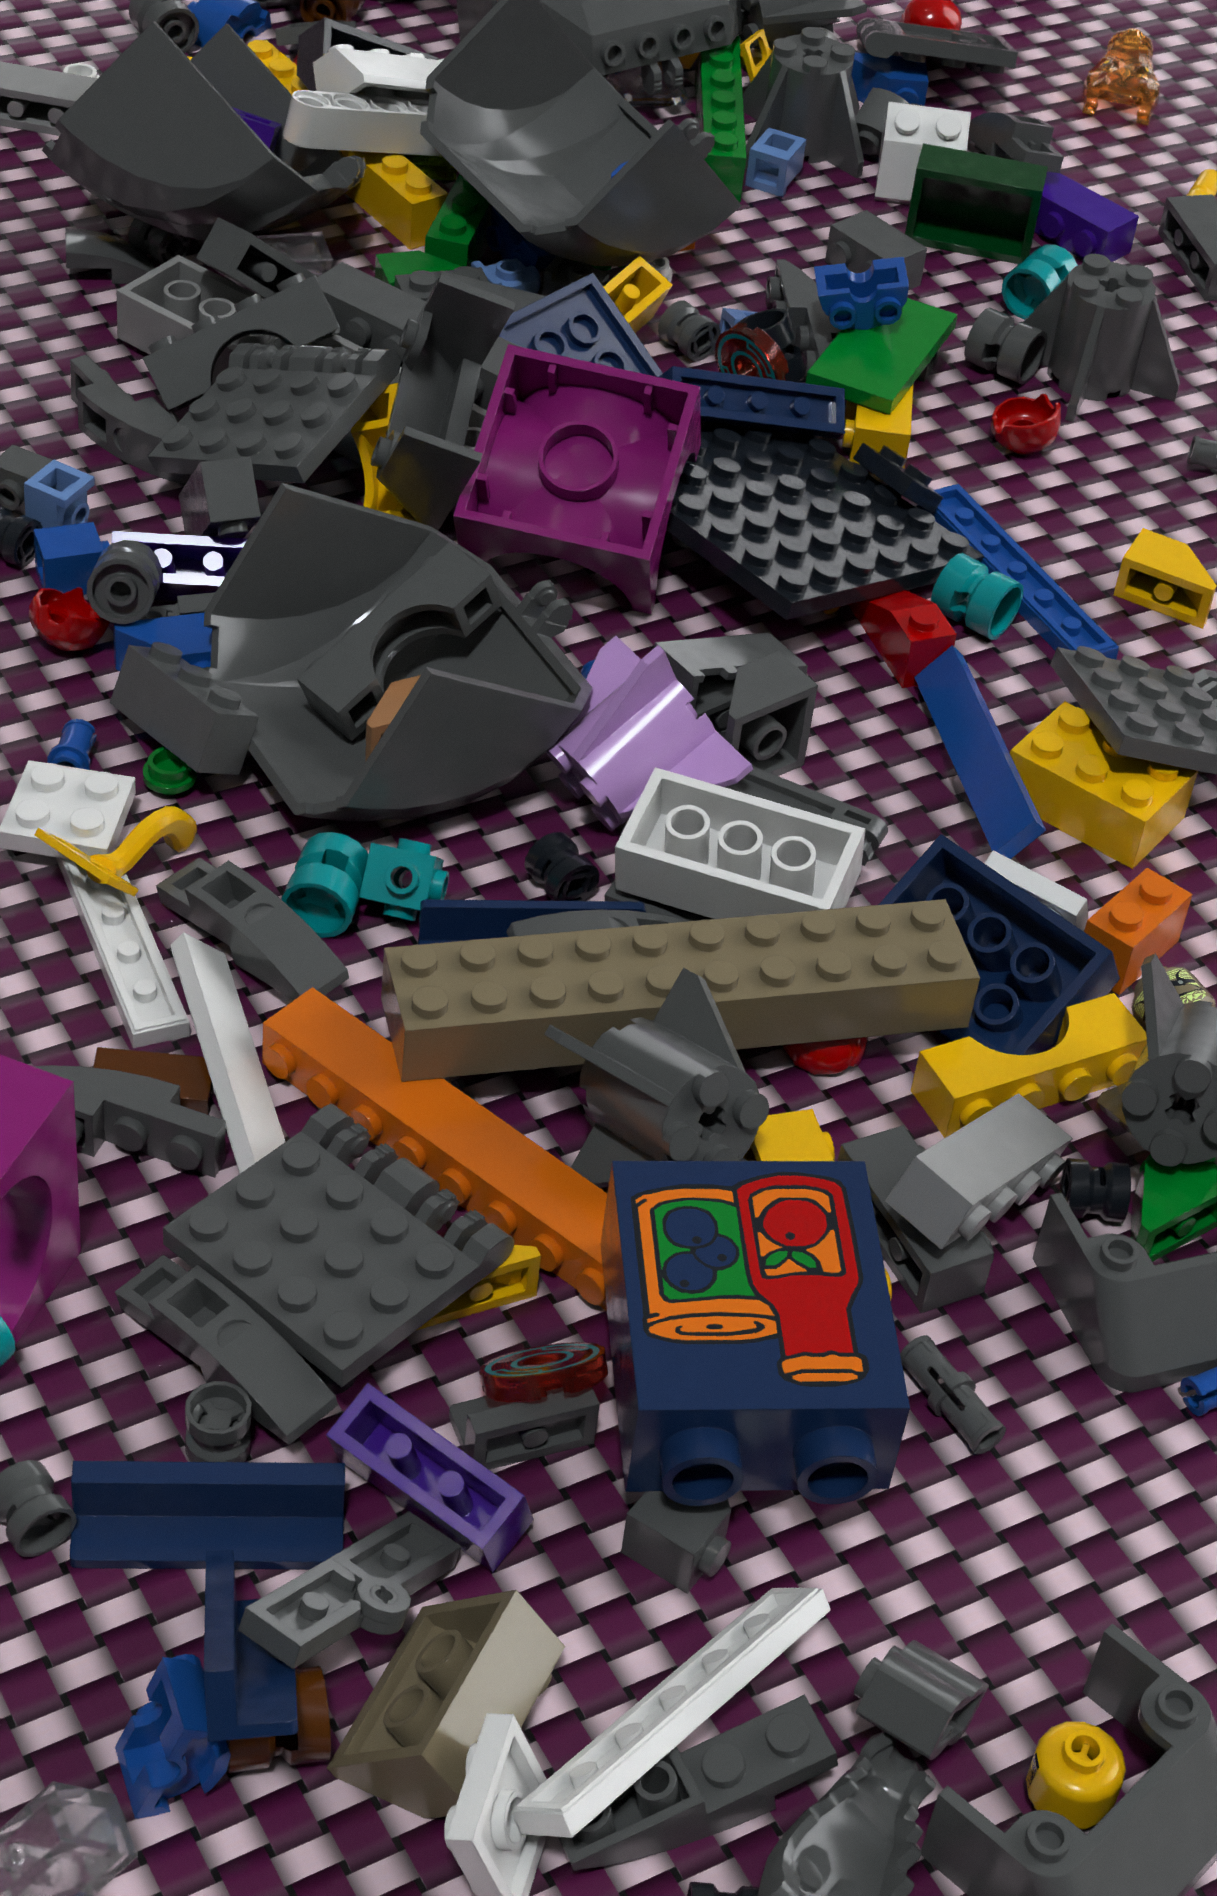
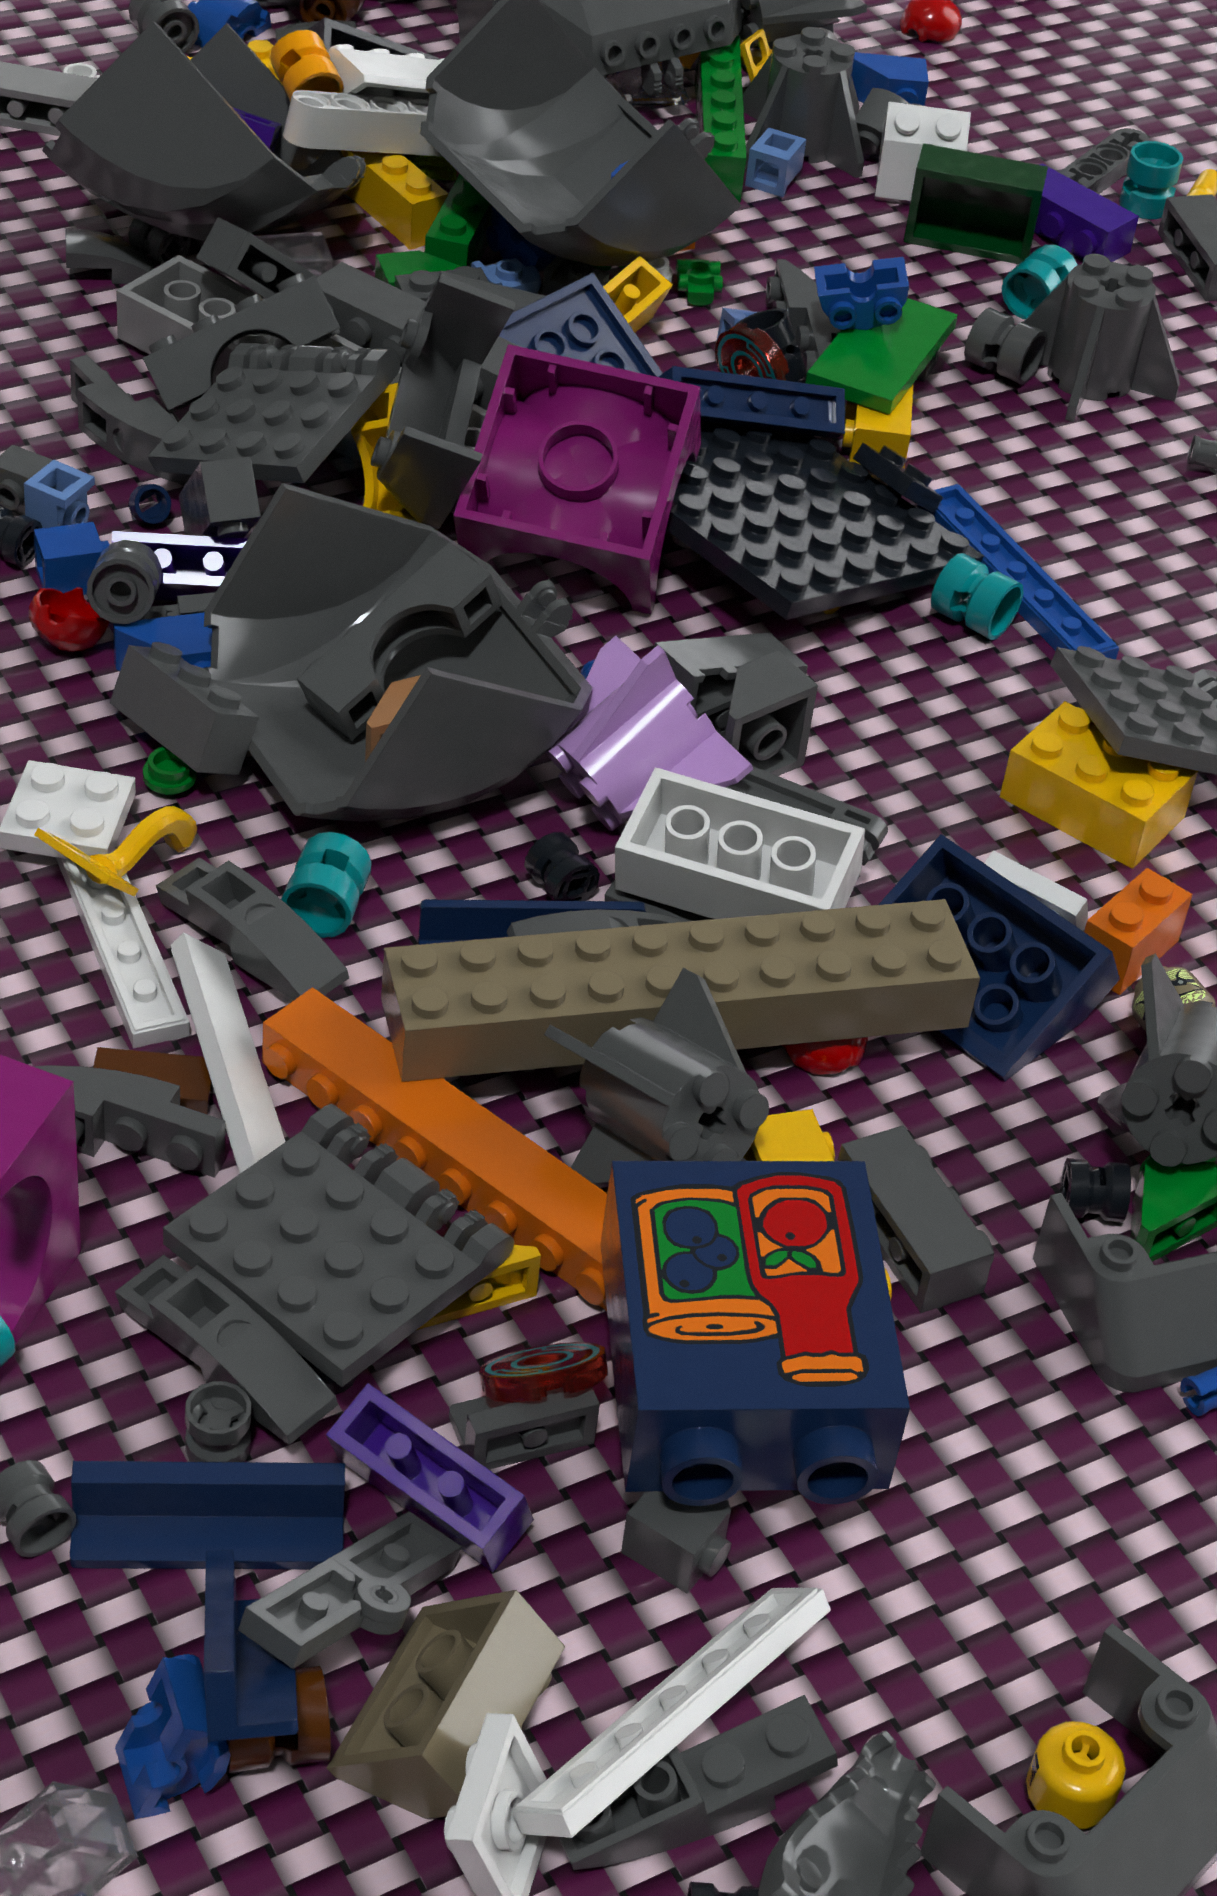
blue pin [47,719,97,770] -> none
teal brick [359,838,449,921] -> none
dark grey wheel [658,301,721,361] -> none
dark grey brick [825,210,927,290] -> none
red slope [848,590,957,688] -> none
dark grey brick [854,1640,988,1760] -> none
dark grey hinge [856,17,1018,74] -> none
light grey brick [885,1093,1073,1249] -> none
dark grey pin [900,1335,1006,1454] -> none
yellow arch [911,993,1147,1138] -> none
blue tile [914,645,1046,859] -> none
dark grey slope [968,112,1064,173] -> none
red hair [991,394,1061,454] -> none
clear orange animal [1082,28,1160,126] -> none
yellow slope [1113,528,1217,629] -> none
none -> dark blue hinge [128,484,171,524]
none -> light orange wheel [270,30,344,102]
none -> green piece [675,259,723,306]
none -> dark grey beam [1059,128,1149,194]
none -> teal wheel [1119,141,1184,219]

